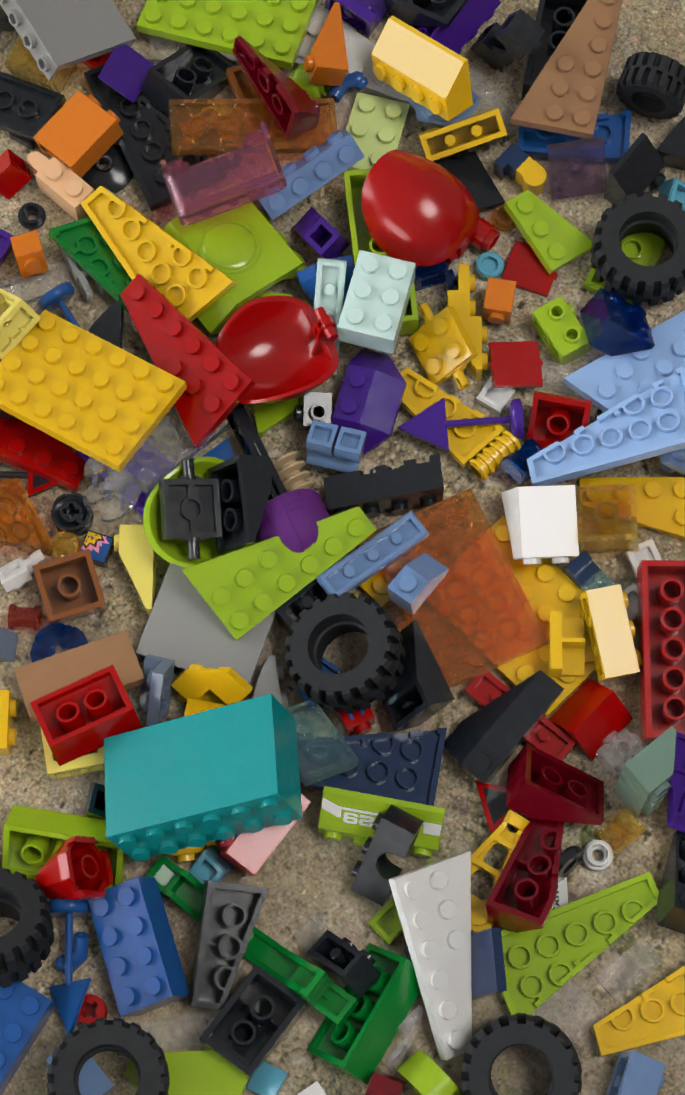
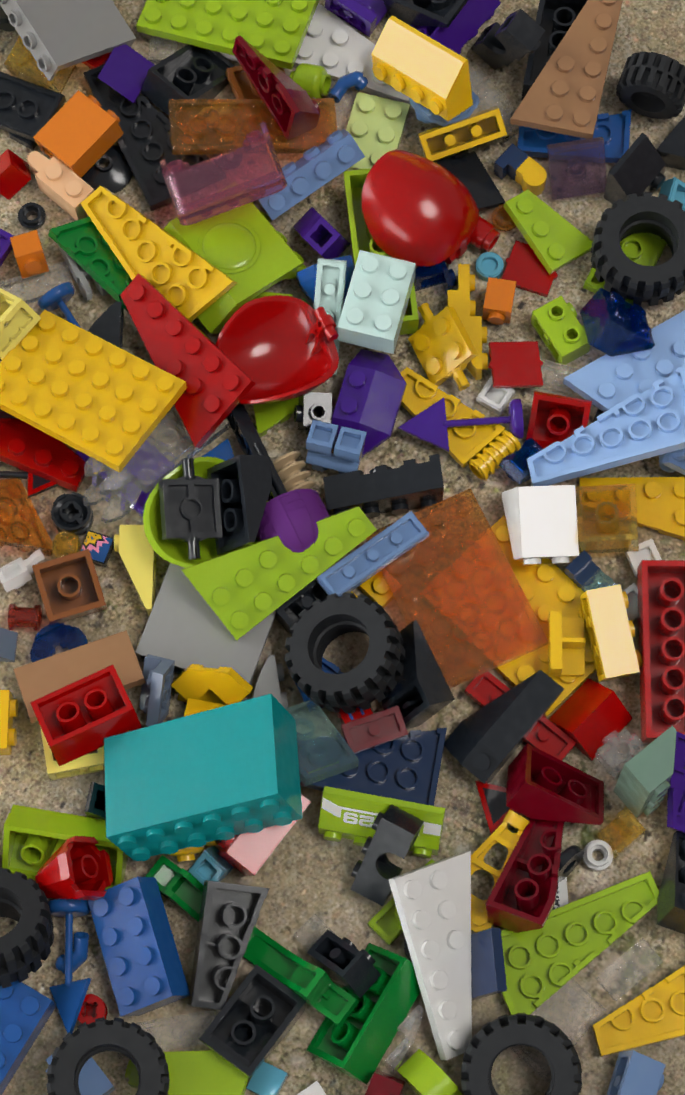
orange slope [304,2,349,86] -> none
medium blue slope [387,552,449,616] -> none
none -> dark red plate [341,706,408,755]

